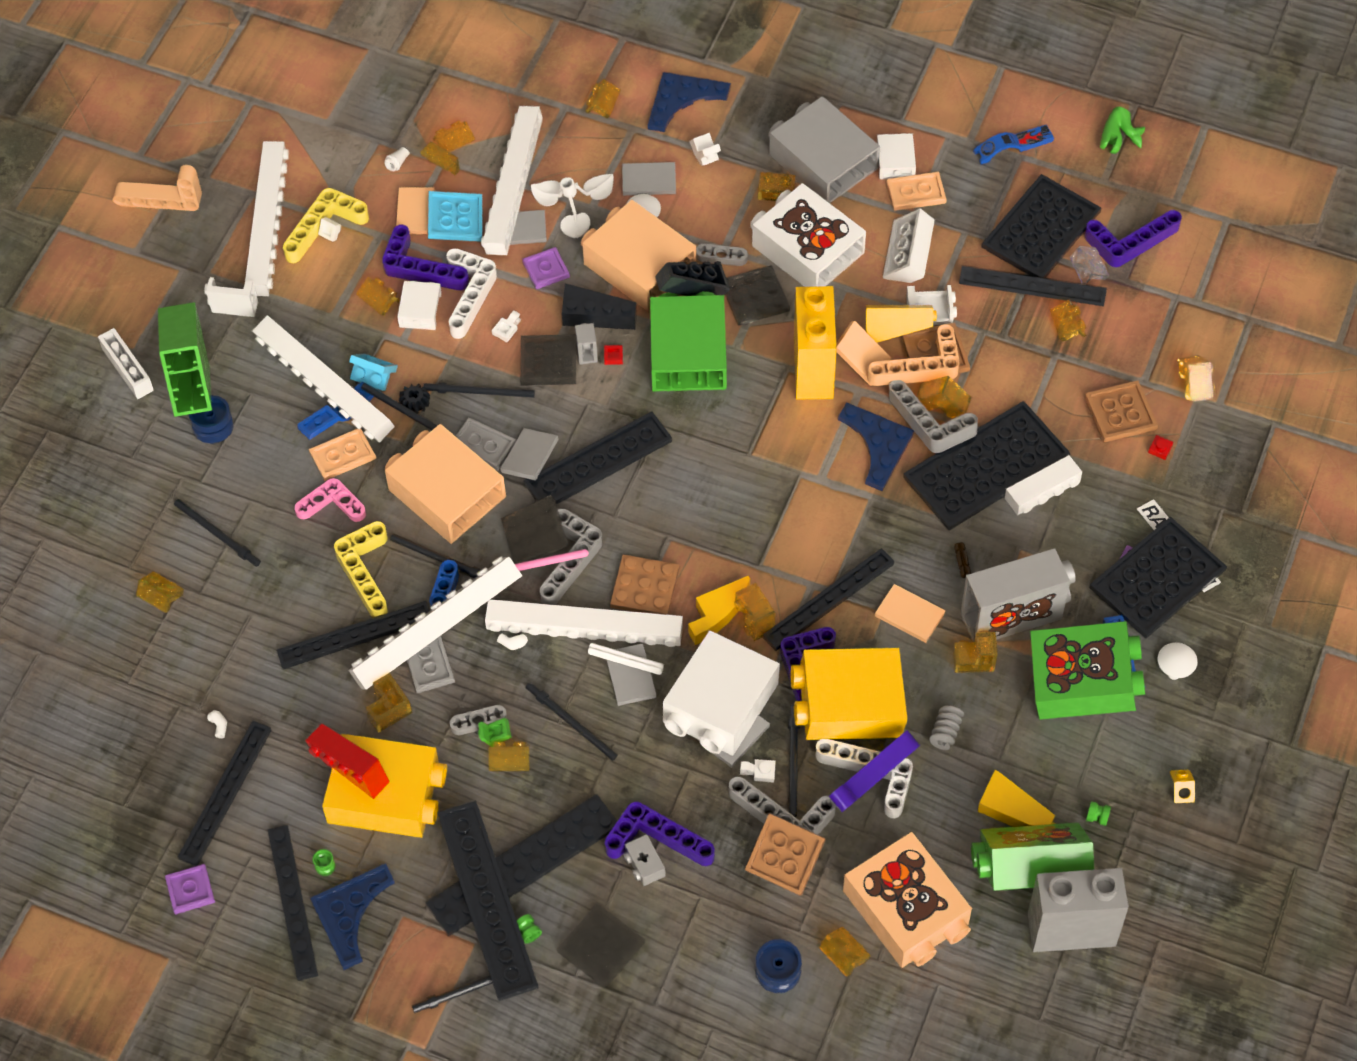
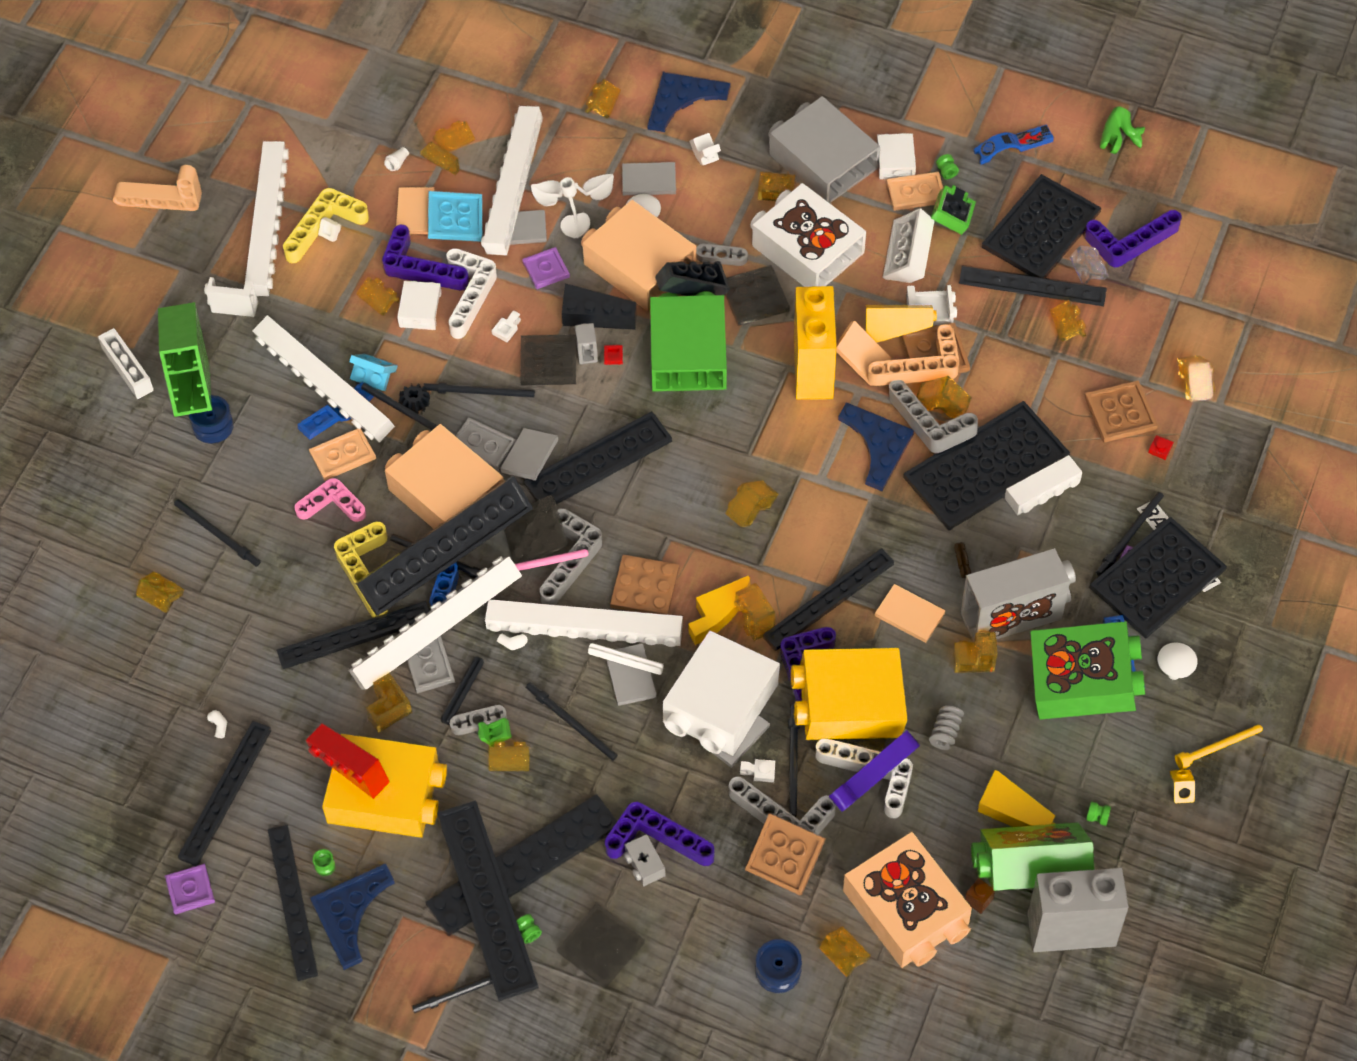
none -> black plate [356,476,533,616]
none -> black axle [441,656,484,725]
none -> clear yellow brick [725,481,779,527]
none -> piece [931,185,976,235]
none -> bright green wheel [936,154,959,179]
none -> reddish brown brick [965,878,995,914]
none -> black bar [1095,492,1164,576]
none -> yellow piece [1175,725,1263,770]

